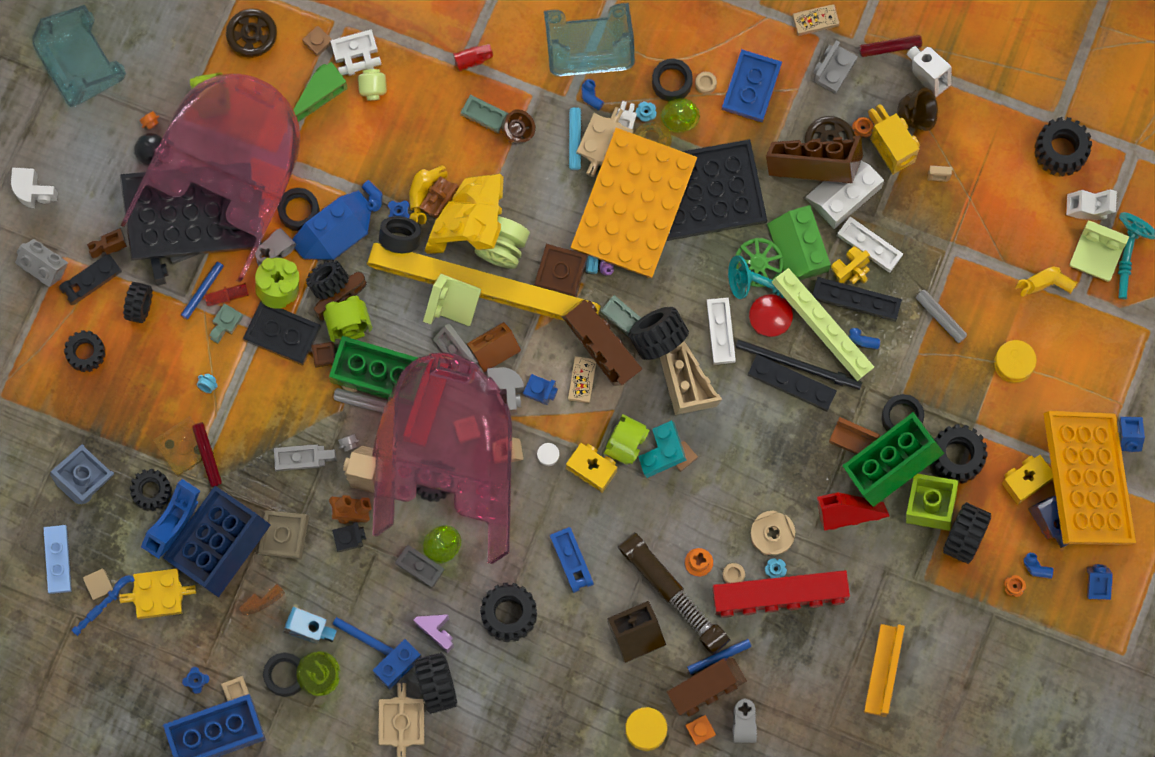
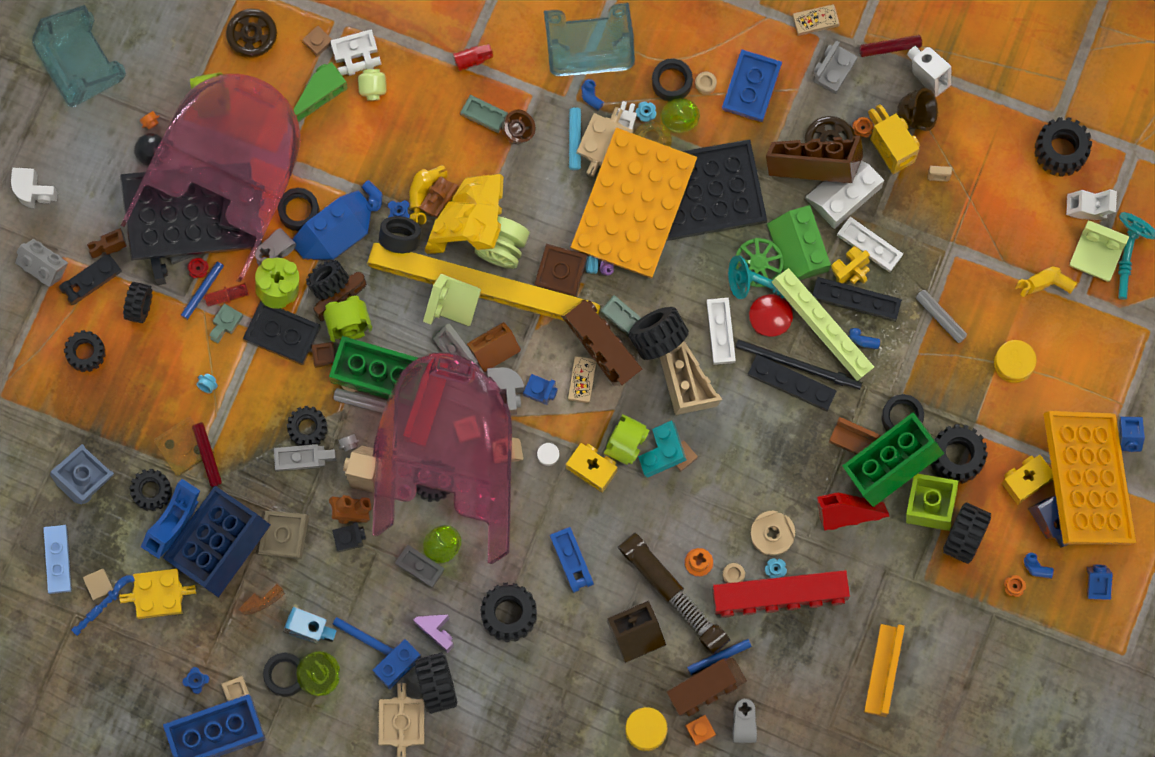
none -> red plate [187,258,209,278]
none -> black tyre [287,406,328,446]

